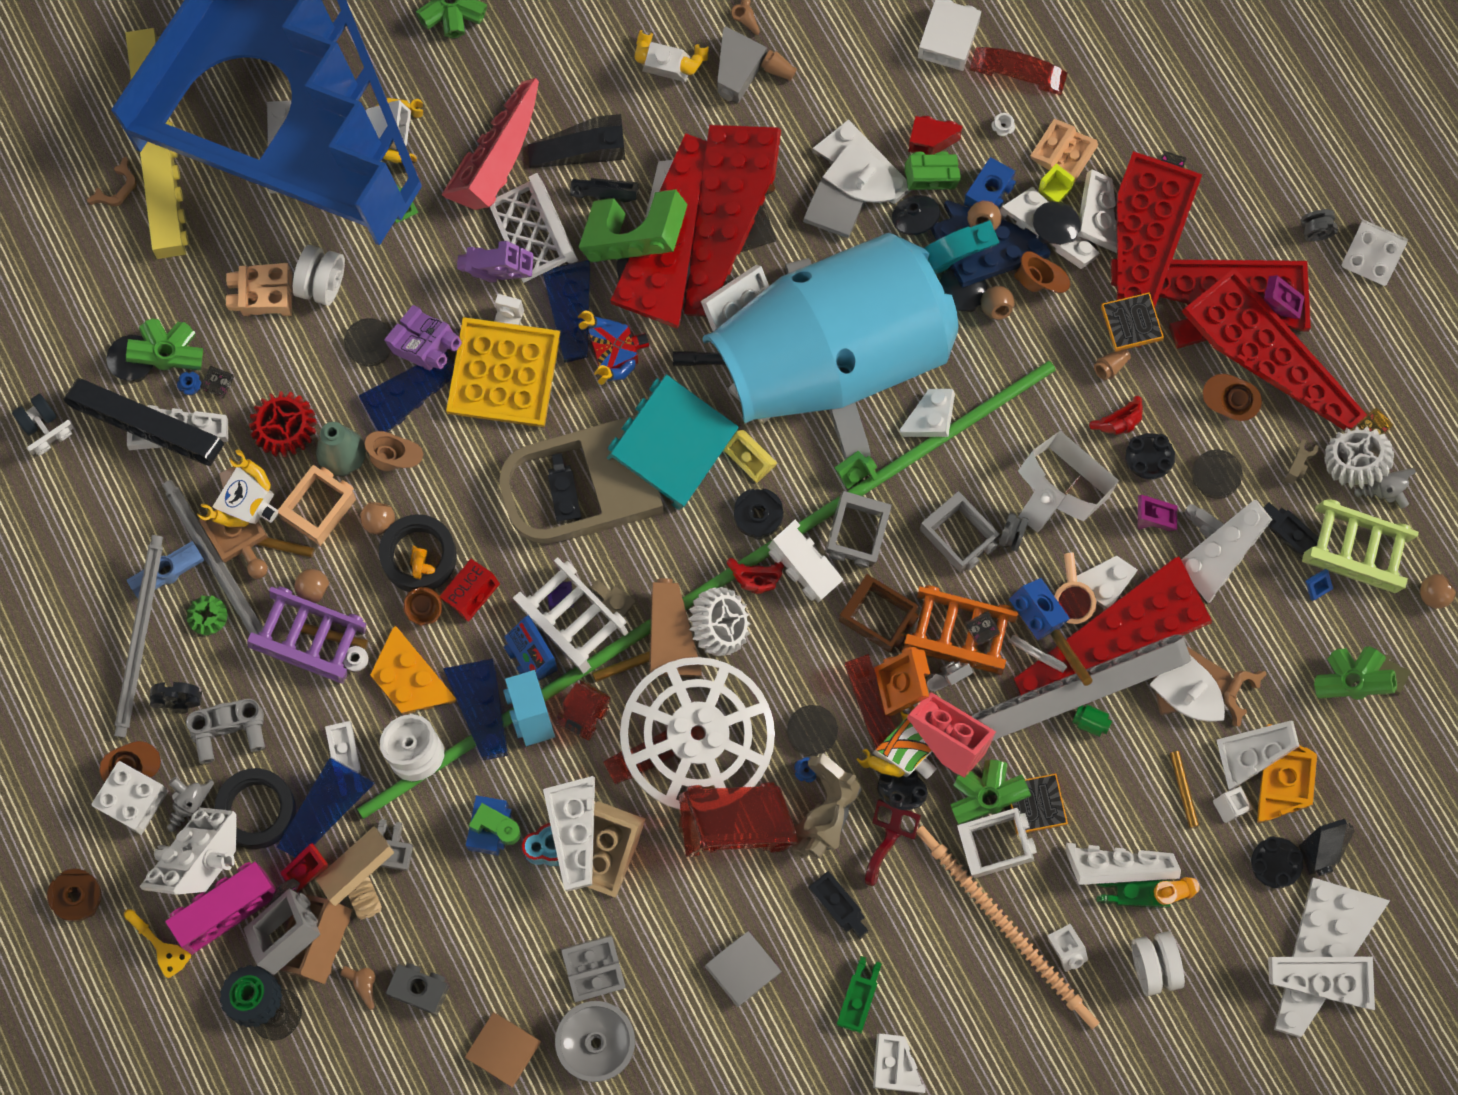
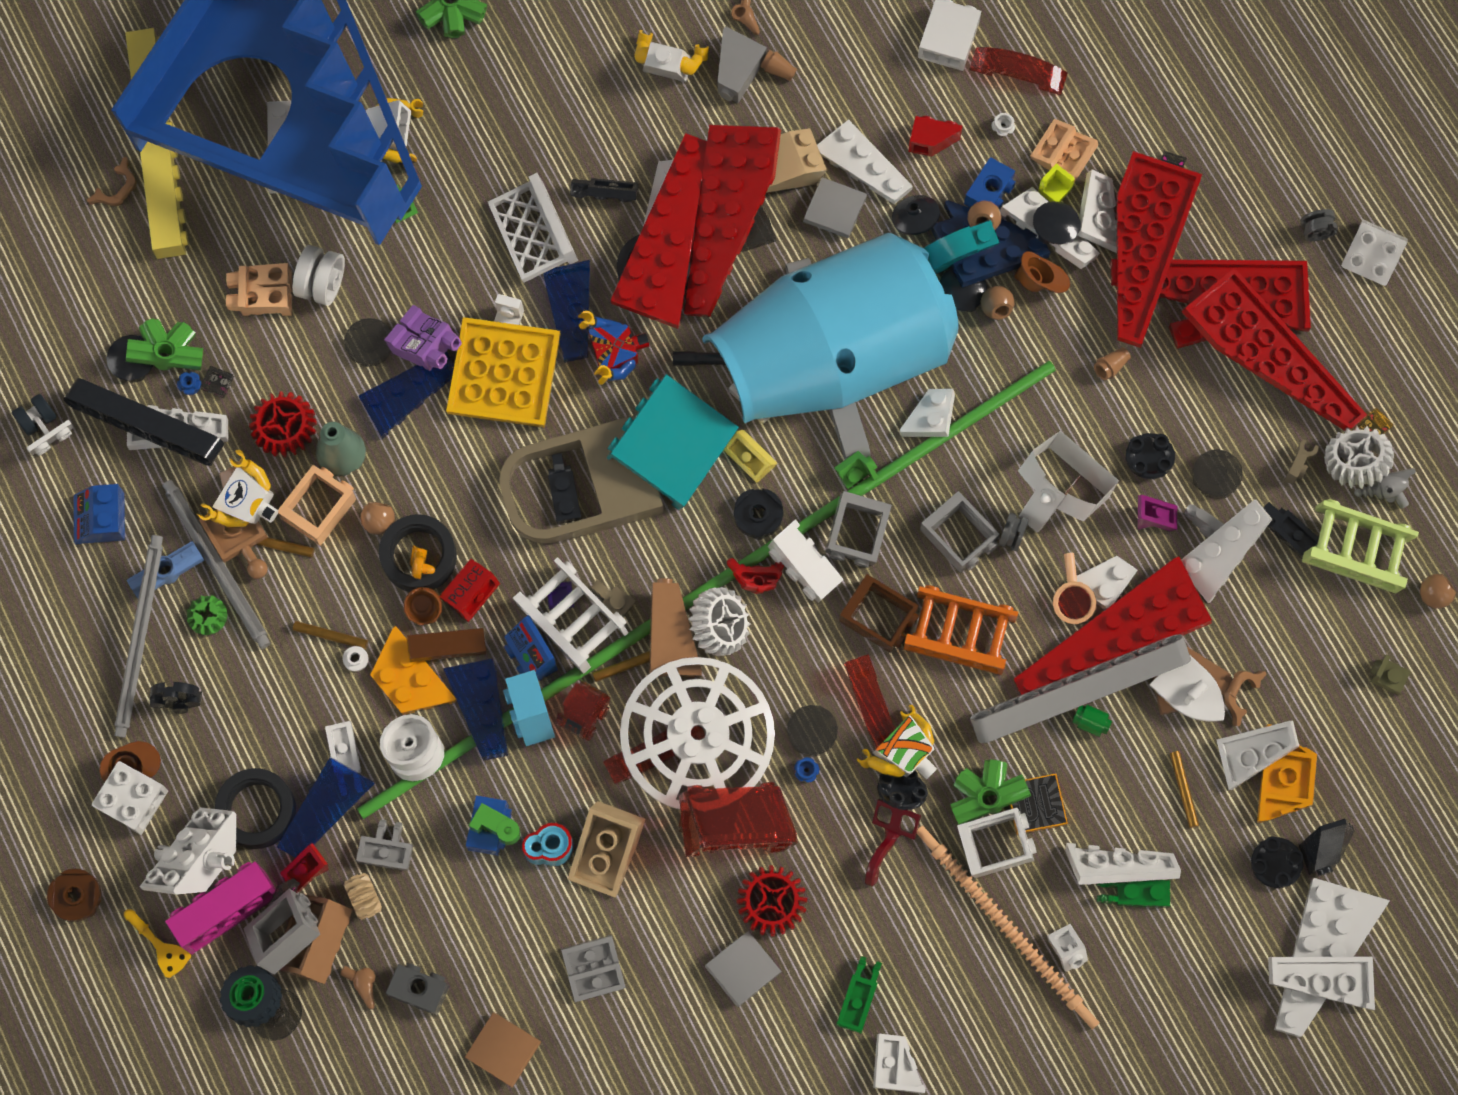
light grey piece [167,777,214,832] -> none
light grey piece [186,699,265,764] -> none
medium lavender fence [247,586,366,684] -> none
medium nougat piece [294,569,330,603] -> none
tan tile [316,826,394,906] -> none
medium nougat piece [364,431,423,471] -> none
coral wedge [441,78,539,210] -> none
medium lavender hips [457,241,533,283] -> none
black wedge [528,114,625,168] -> none
white wing [543,776,595,892] -> none
light grey dish [555,1001,635,1082] -> none
bright green arch [579,189,688,262] -> none
white wing [701,265,769,331] -> none
dark tan hips [792,753,861,859] -> none
black hinge [808,871,868,939] -> none
white shield [823,140,896,203] -> none
orange plate [874,647,930,716] -> none
bright green brick [904,151,961,190] -> none
coral slope [907,692,996,778] -> none
light grey hinge [925,661,974,692] -> none
clear smoke tile [965,611,1000,646] -> none
white piece [1007,635,1067,673] -> none
blue brick [1009,578,1070,640] -> none
pearl gold bar [1051,629,1093,686] -> none
red piece [1089,396,1143,436] -> none
tile [1101,292,1164,352] -> none
white wheel [1131,931,1185,997] -> none
light orange piece [1154,877,1200,905] -> none
dark orange piece [1202,373,1262,421] -> none
white slope [1213,787,1253,823] -> none
magenta slope [1264,275,1305,319] -> none
blue slope [1305,569,1333,601] -> none
bright green piece [1314,646,1397,700] -> none
none -> blue slope [74,484,125,544]
none -> reddish brown tile [407,628,486,662]
none -> red gear [737,865,807,937]
none -> tan slope [766,128,827,193]

